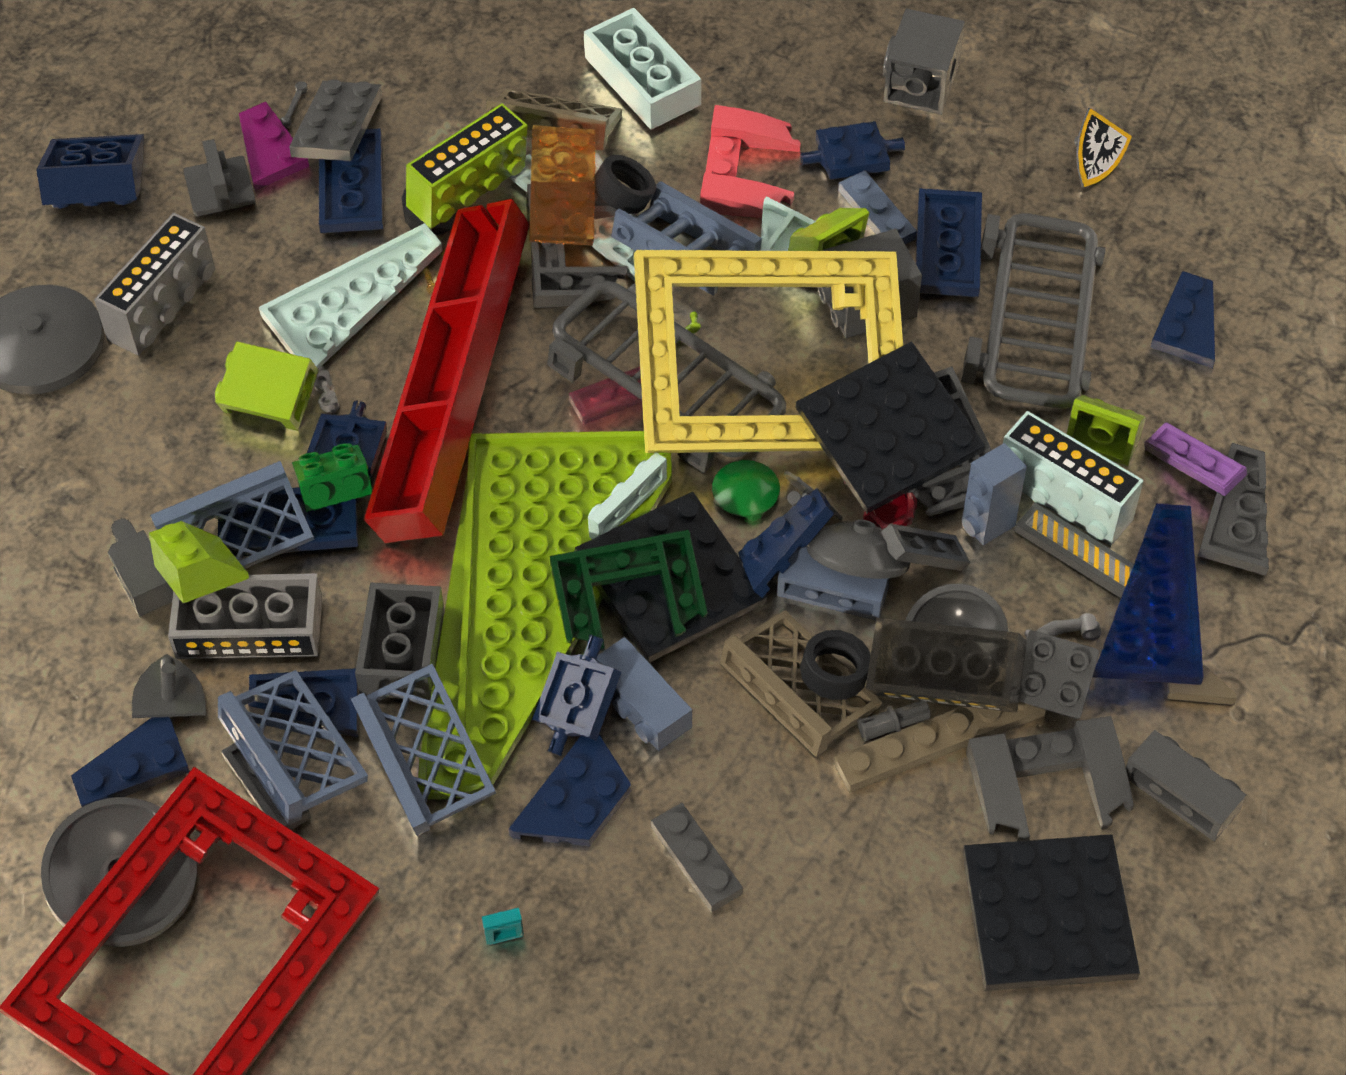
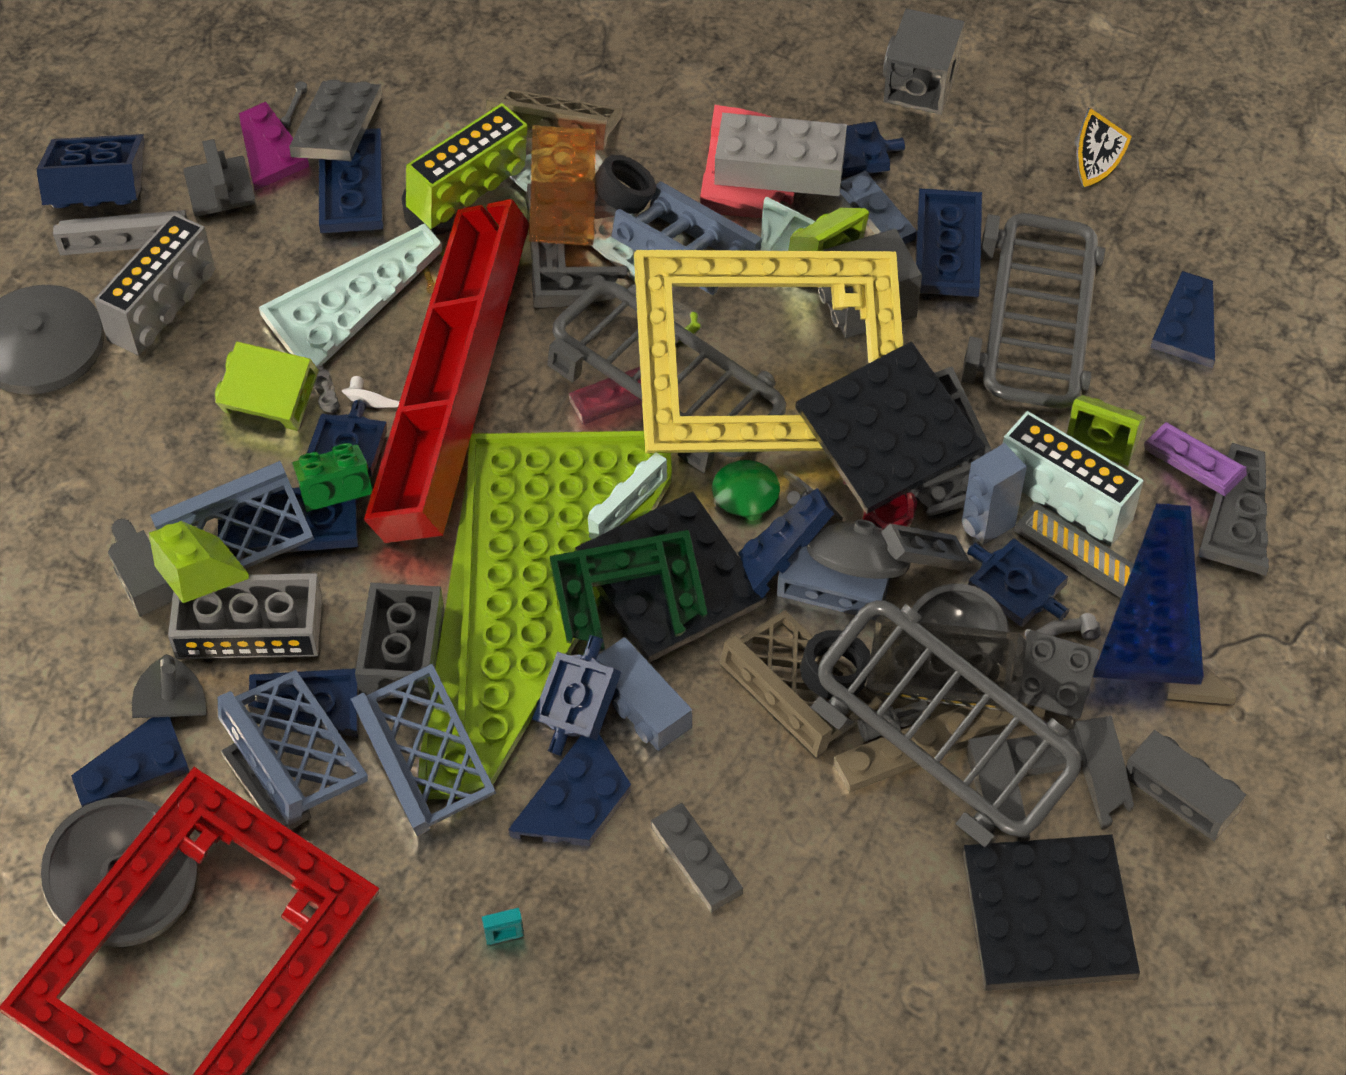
light aqua brick [584,8,701,130] -> none
none -> light grey fence [53,210,187,256]
none -> white bar [342,376,400,408]
none -> light grey brick [714,113,847,196]
none -> dark grey bar [811,600,1081,848]
none -> dark blue plate [967,538,1069,627]

